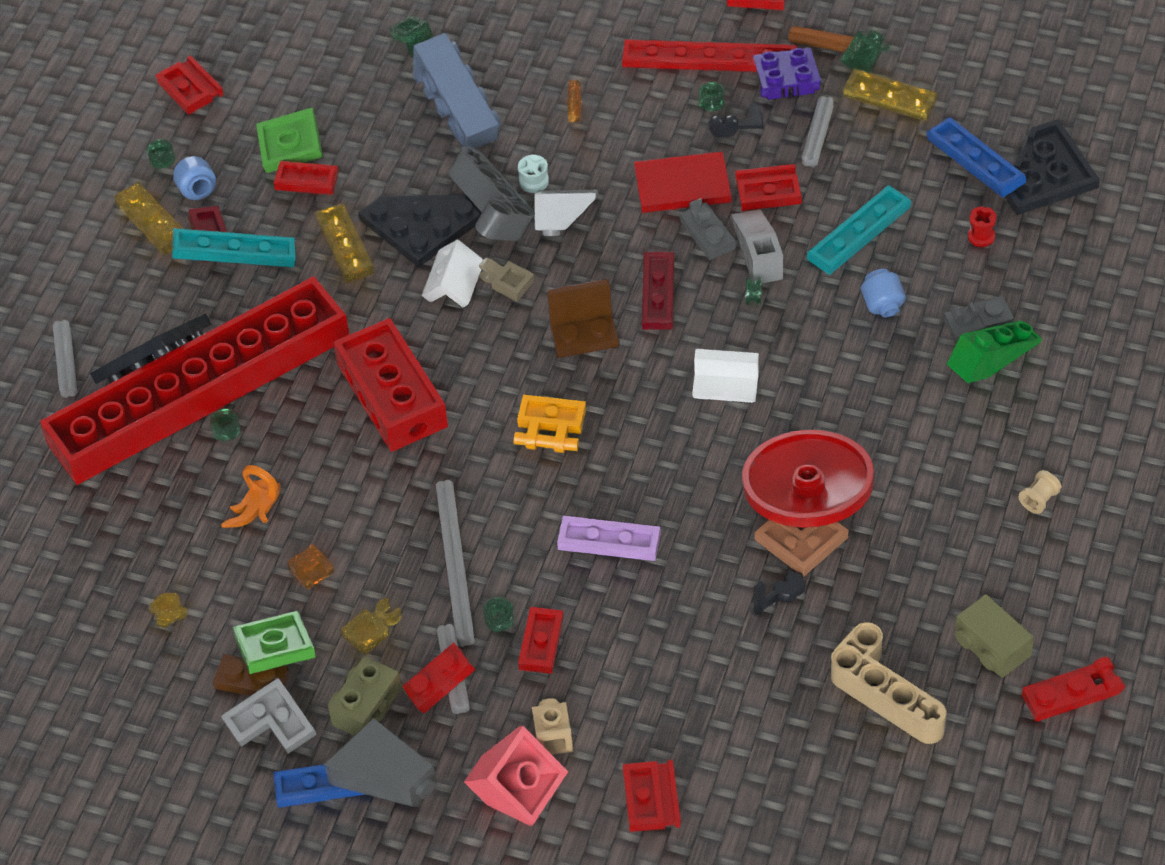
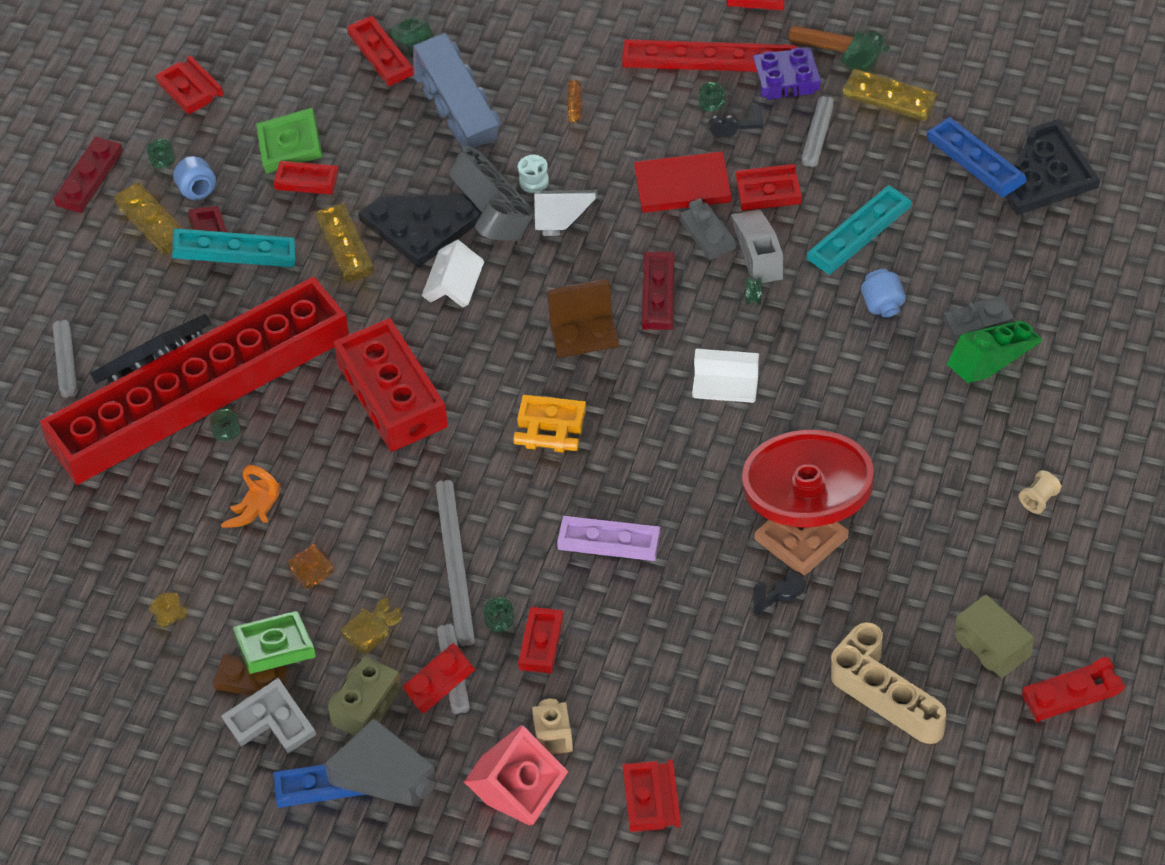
dark tan plate [479,257,534,302] -> none
red bush [968,206,997,247] -> none
none -> dark red plate [53,136,123,213]
none -> red plate [347,16,414,87]

